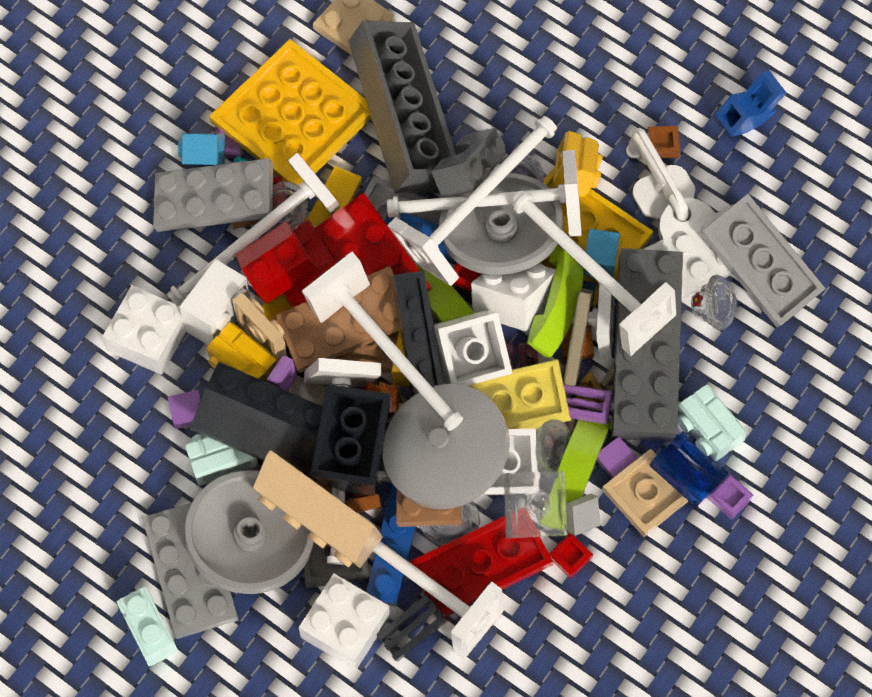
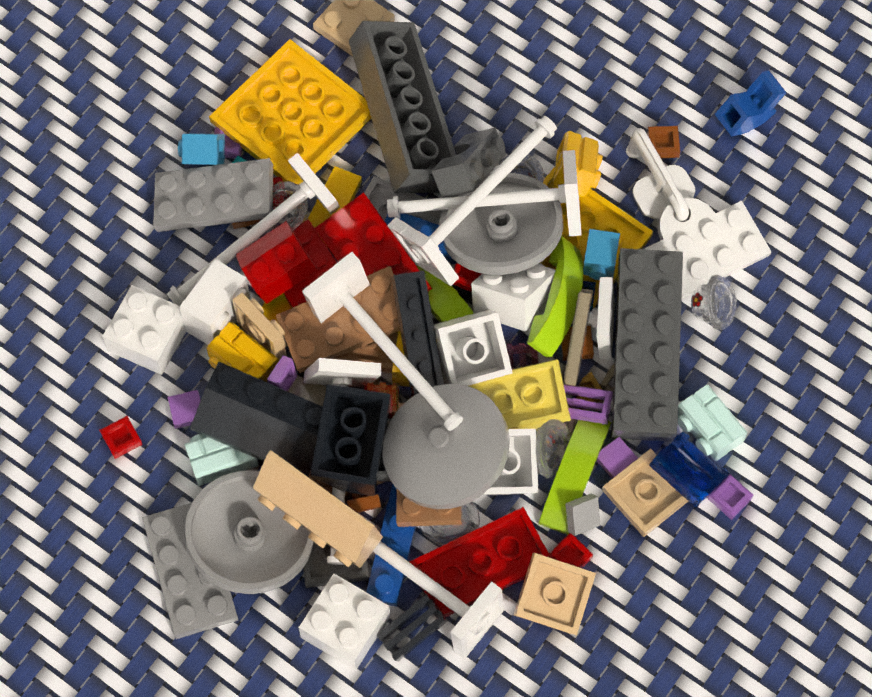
light aqua brick [117,587,178,666] -> none
clear tile [504,471,567,538] -> none
white tile [511,190,676,356] -> none
light grey plate [700,194,826,328] -> none
none -> red tile [99,416,143,459]
none -> tan plate [514,553,596,636]

